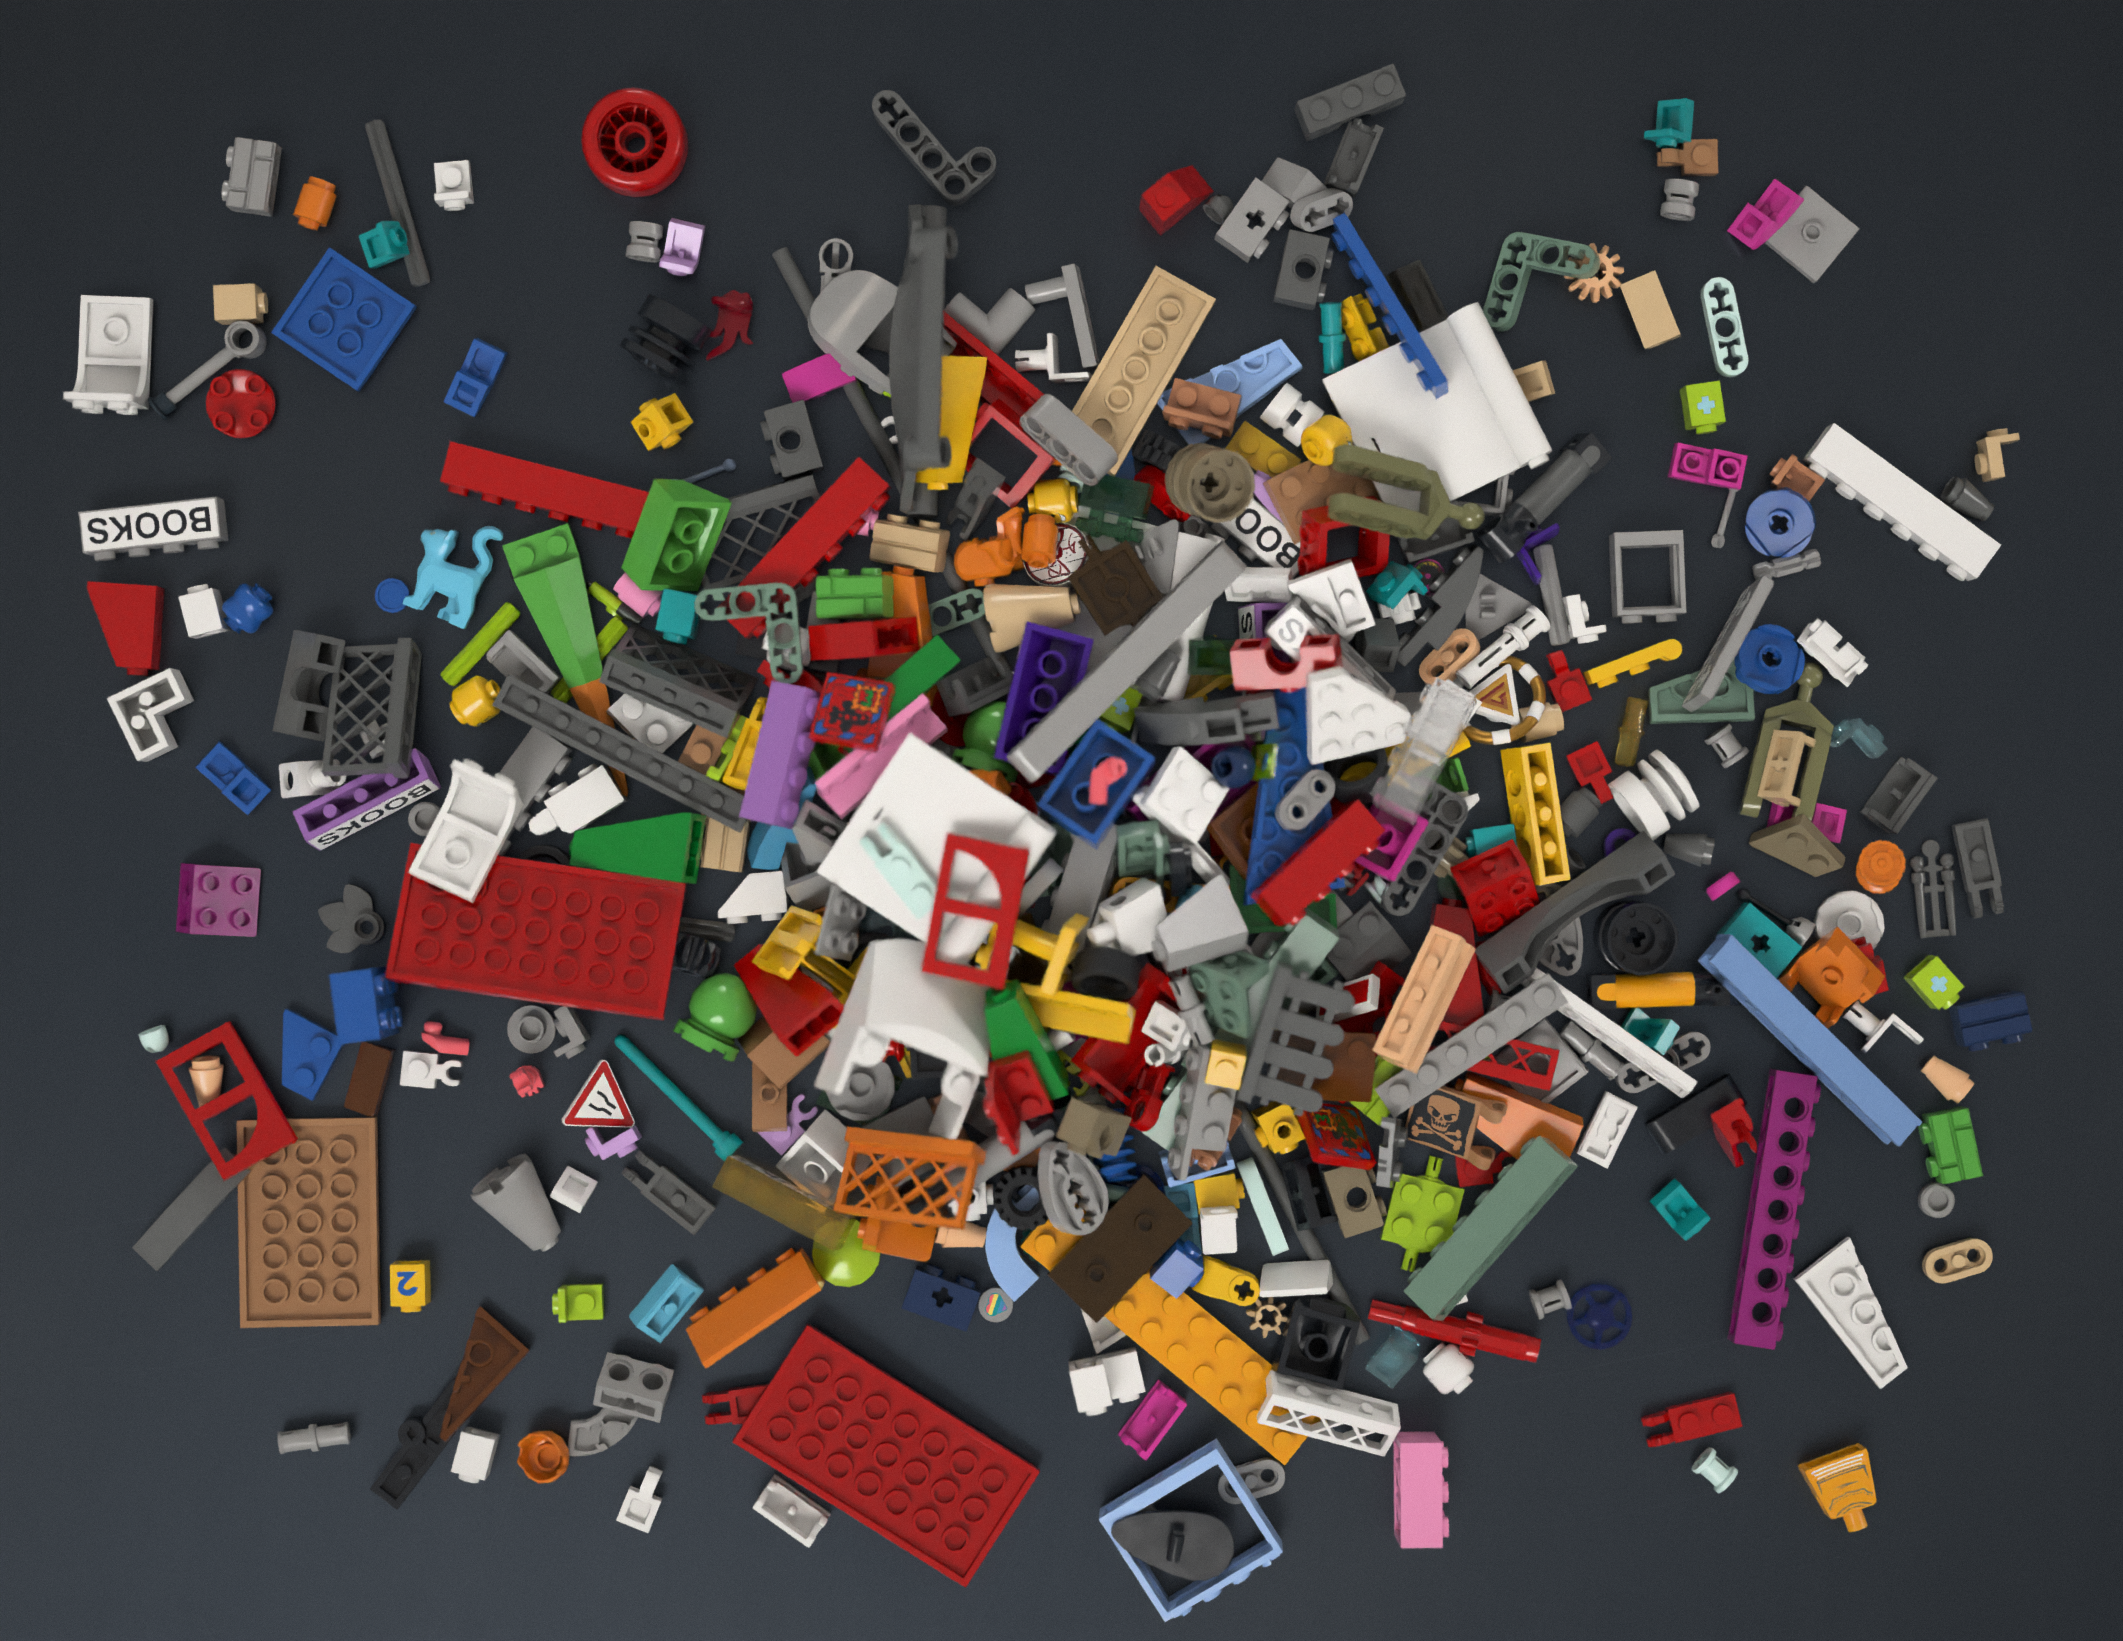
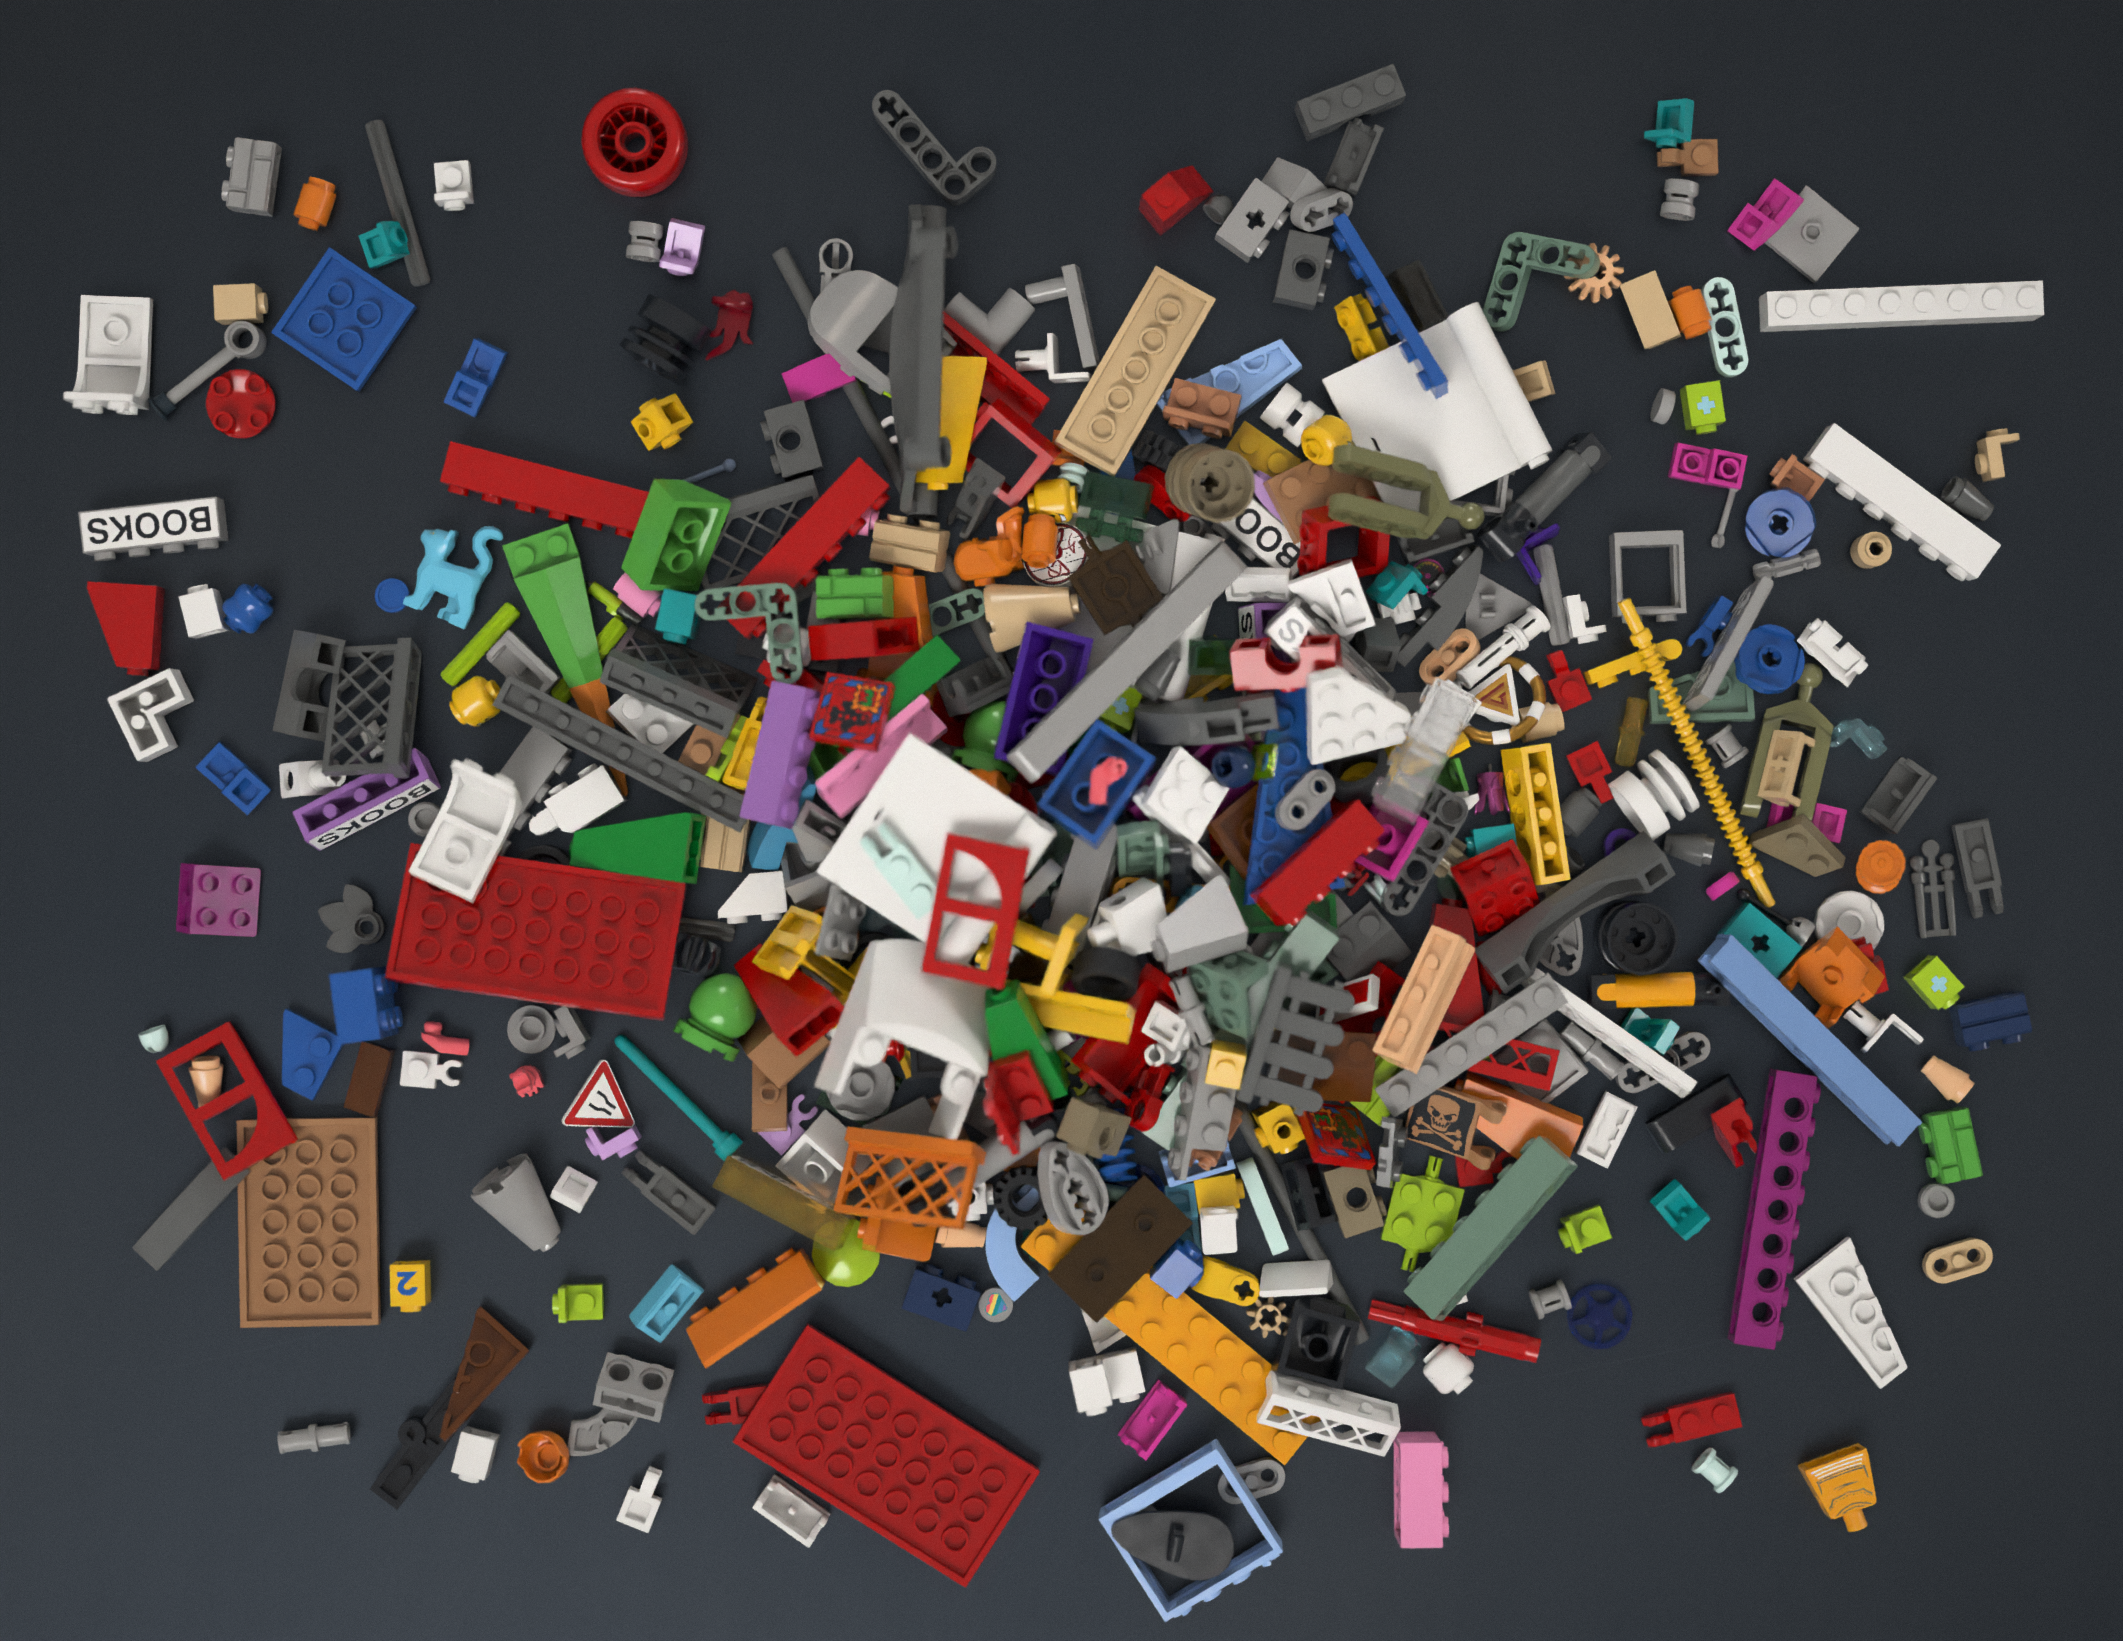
light grey beam [1020,394,1118,486] -> none
teal pin [1319,302,1346,374] -> none
none -> flat silver piece [1475,763,1510,816]
none -> lime bracket [1558,1205,1612,1254]
none -> yellow hose [1617,597,1775,908]
none -> light grey tile [1650,388,1676,424]
none -> orange brick [1668,285,1712,339]
none -> blue plate [1685,595,1733,657]
none -> white brick [1759,281,2044,332]
none -> tan brick [1850,532,1892,569]

